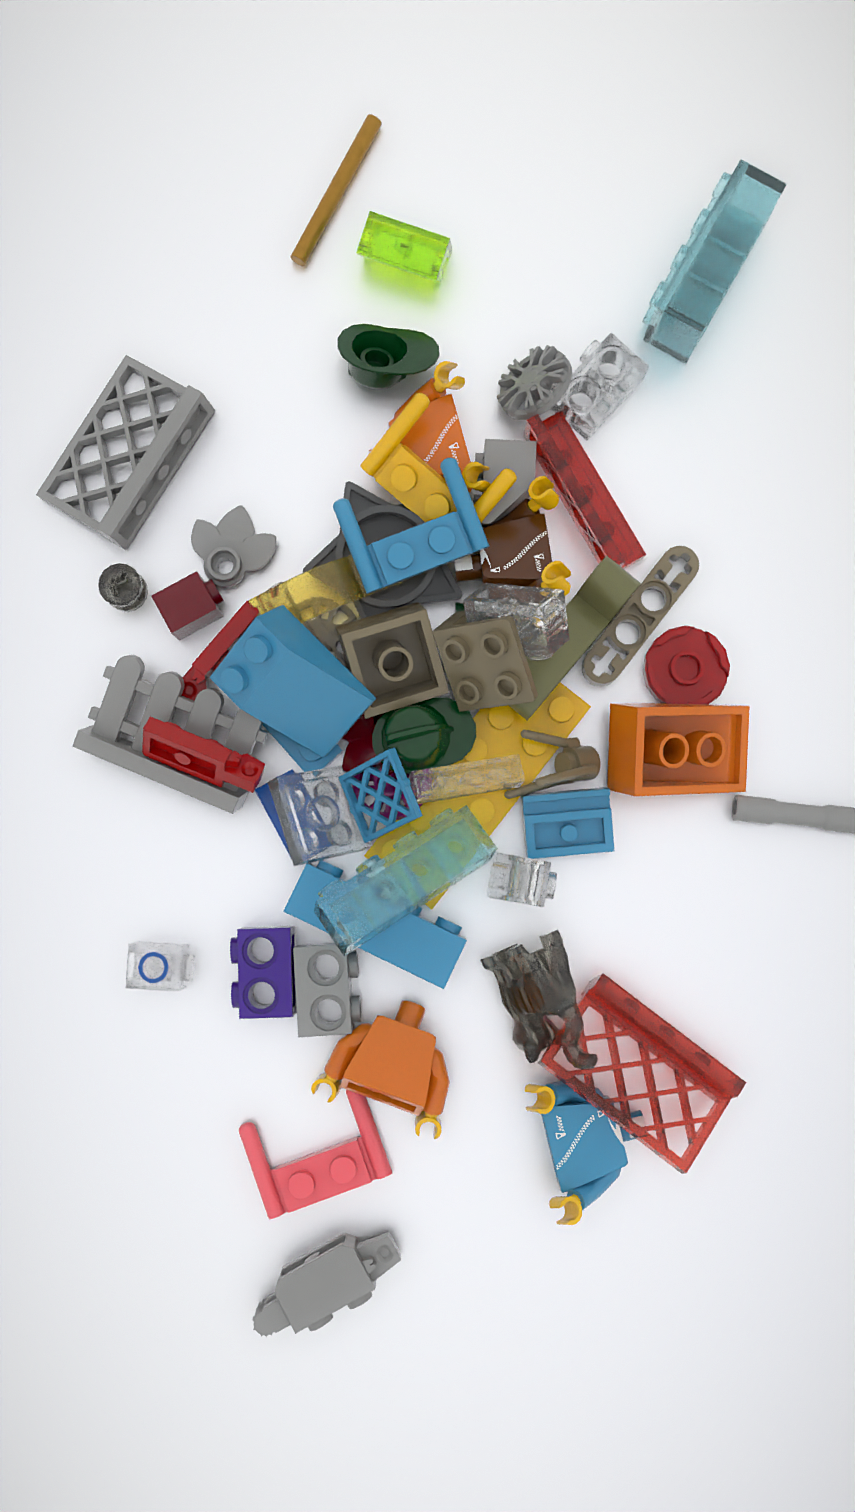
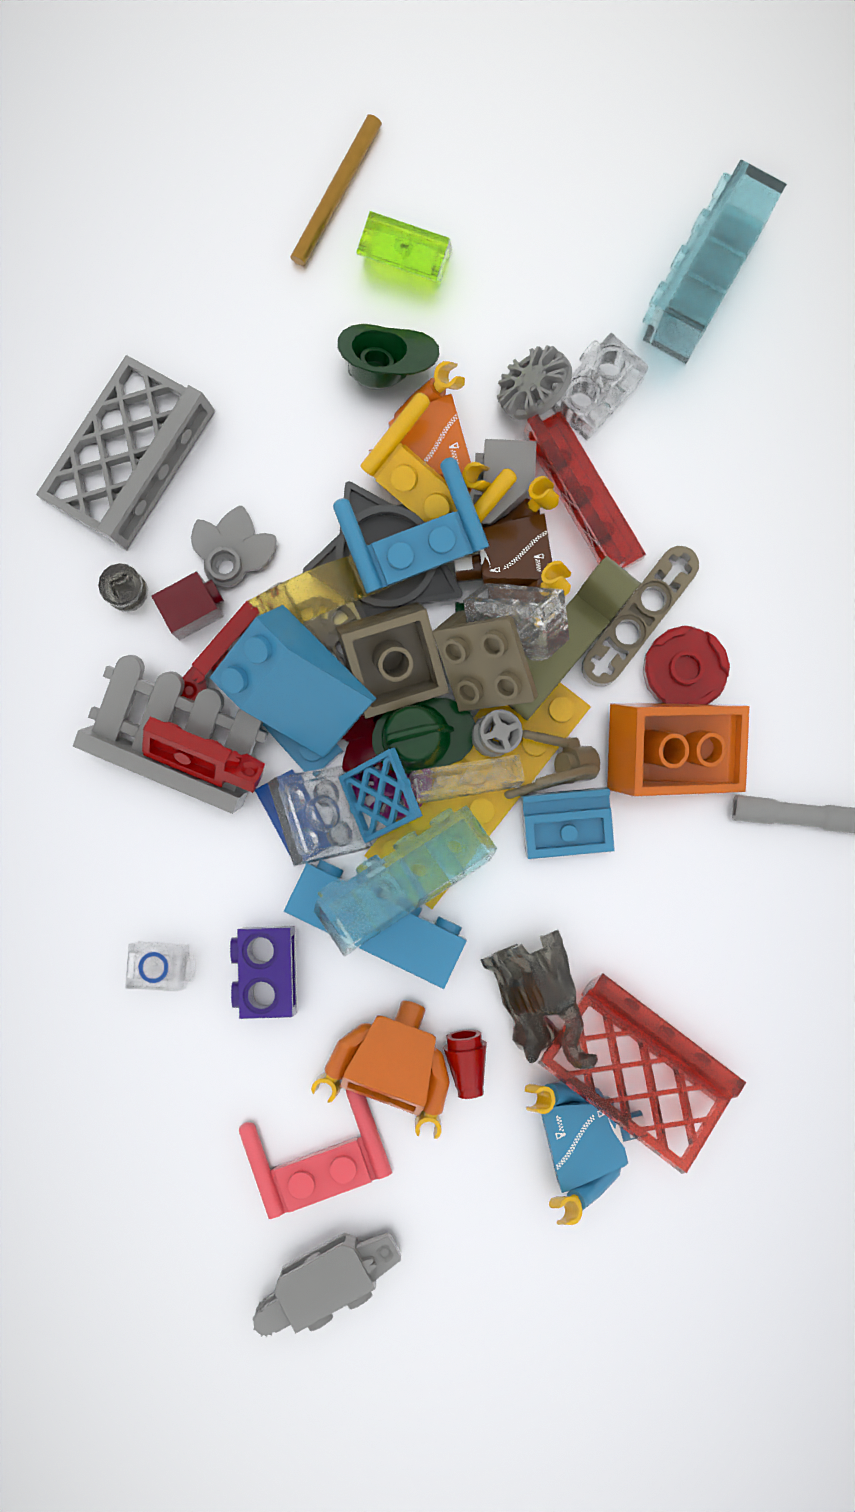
light grey brick [293,942,361,1037] -> none
clear brick [486,853,557,907] -> none
none -> red cone [443,1030,487,1099]
none -> light grey wheel [471,709,523,758]

